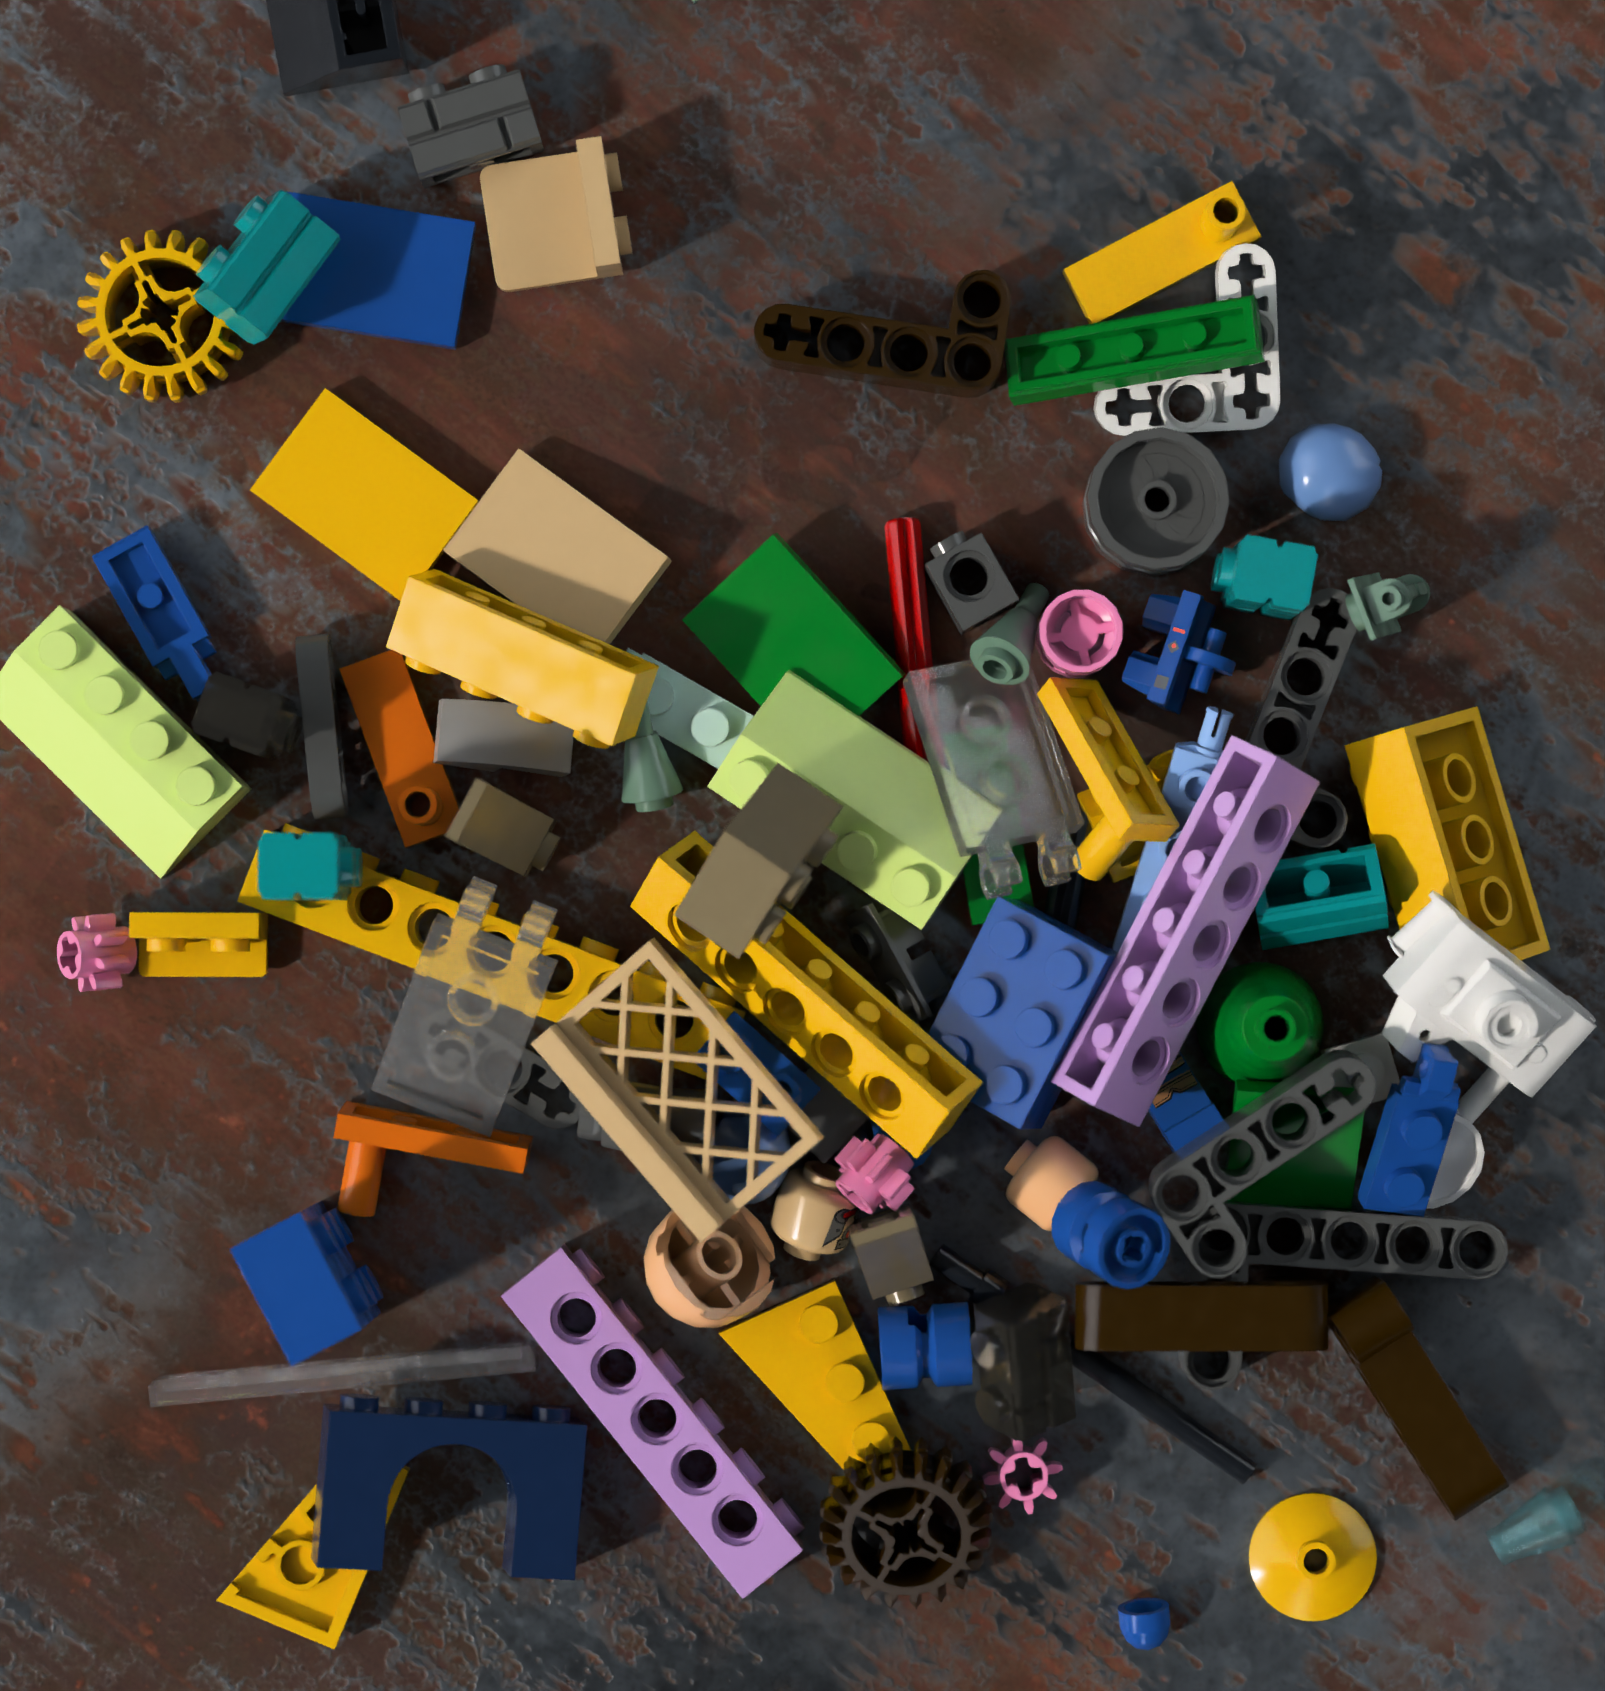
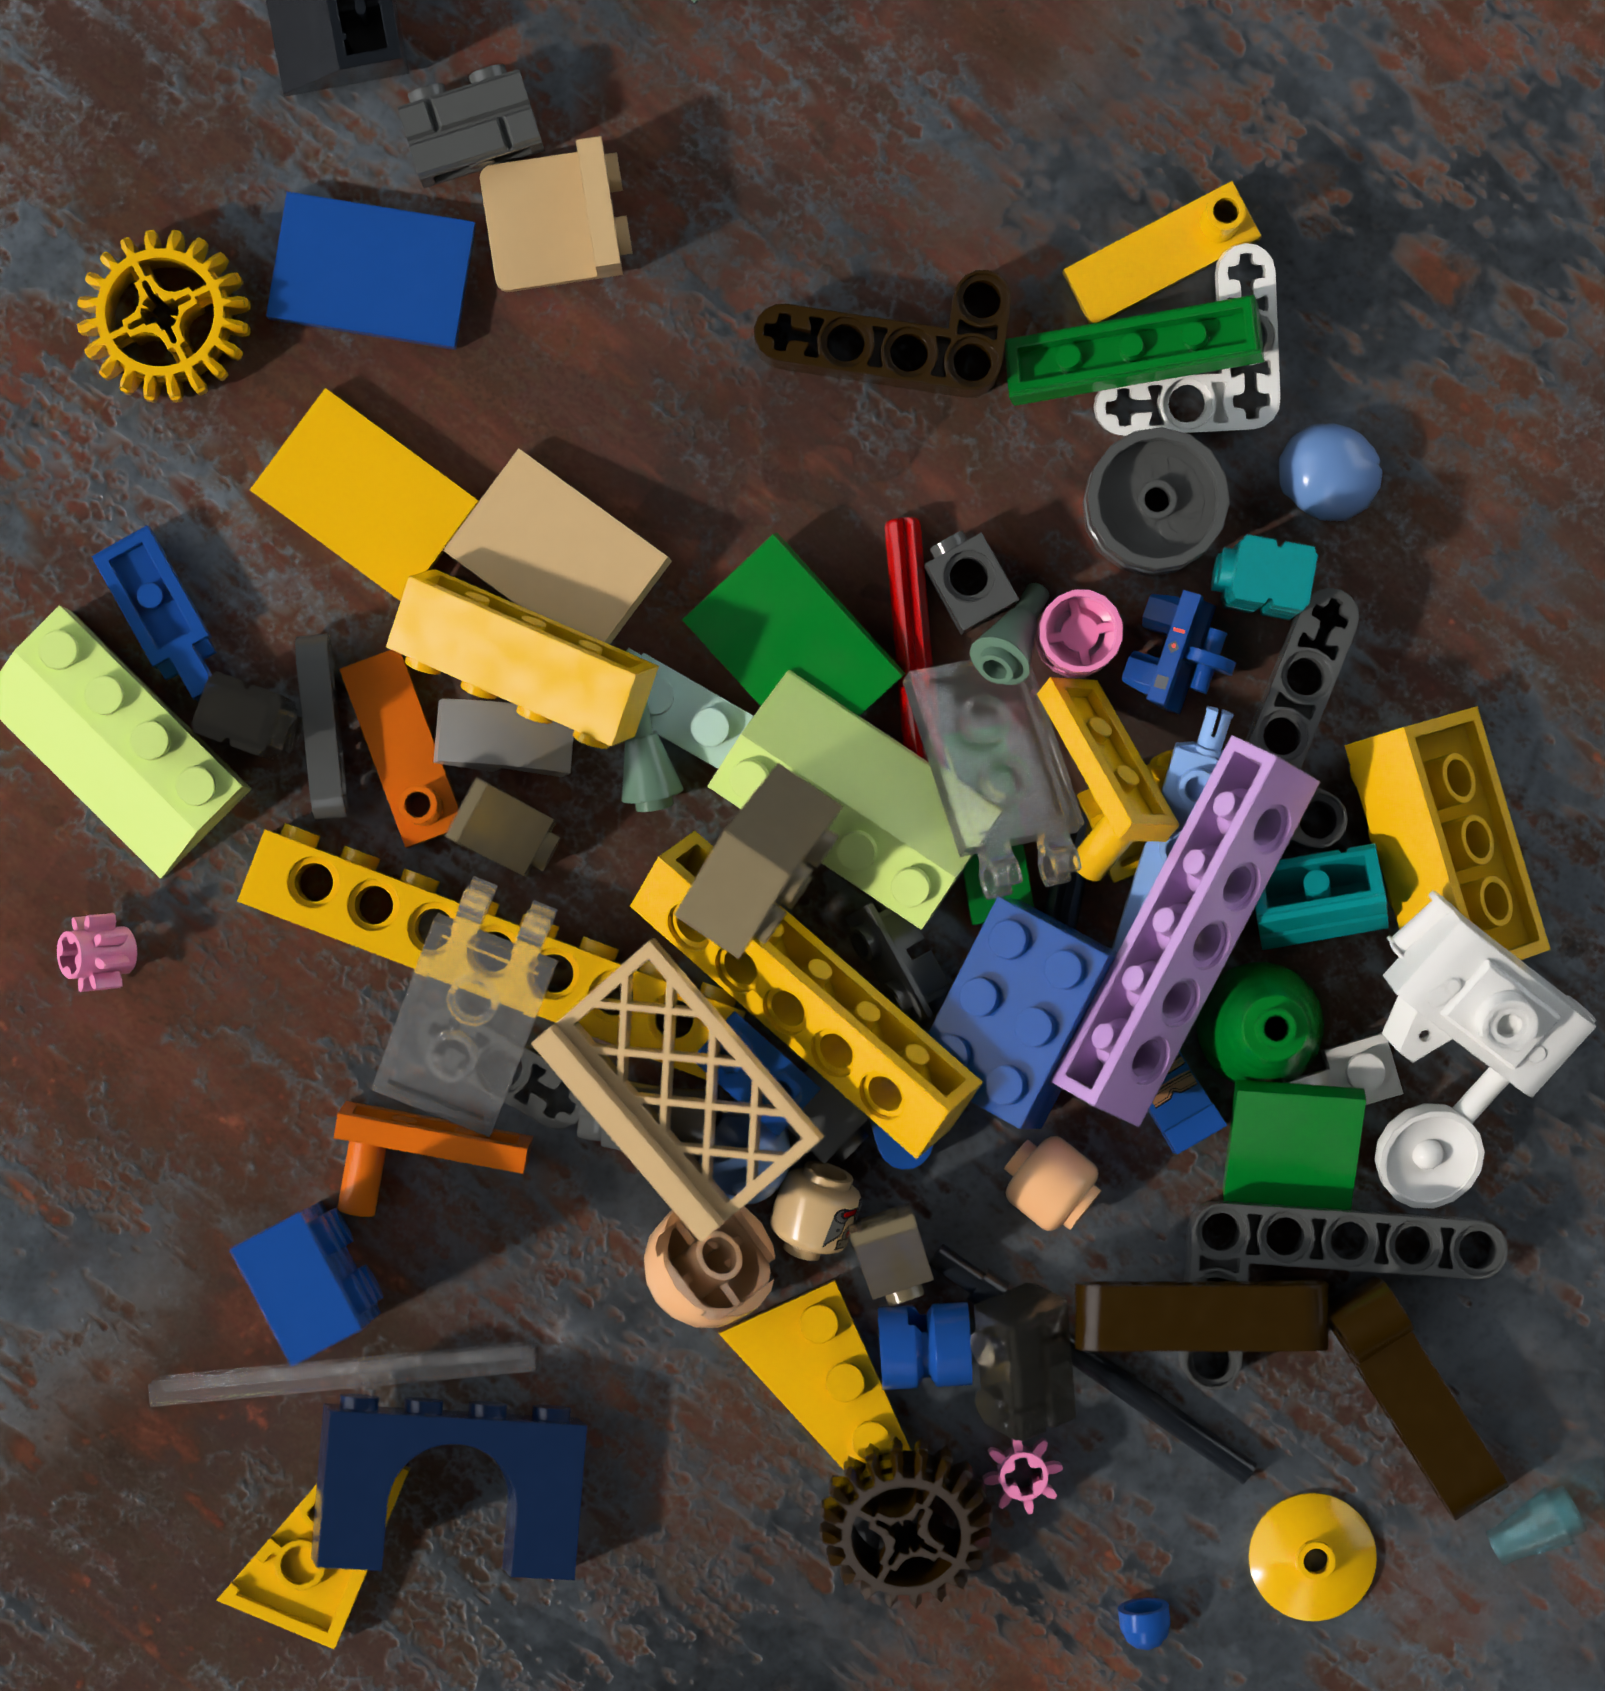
yellow bracket [129,912,268,977] -> none
teal brick [193,190,341,345] -> none
teal brick [258,833,363,901] -> none
lavender brick [501,1243,805,1599] -> none
bright pink gear [834,1134,915,1214] -> none
blue wheel [1052,1181,1170,1290] -> none
dark grey beam [1148,1050,1376,1278] -> none
sand green hinge [1345,572,1430,641] -> none
blue hinge [1358,1043,1460,1217] -> none

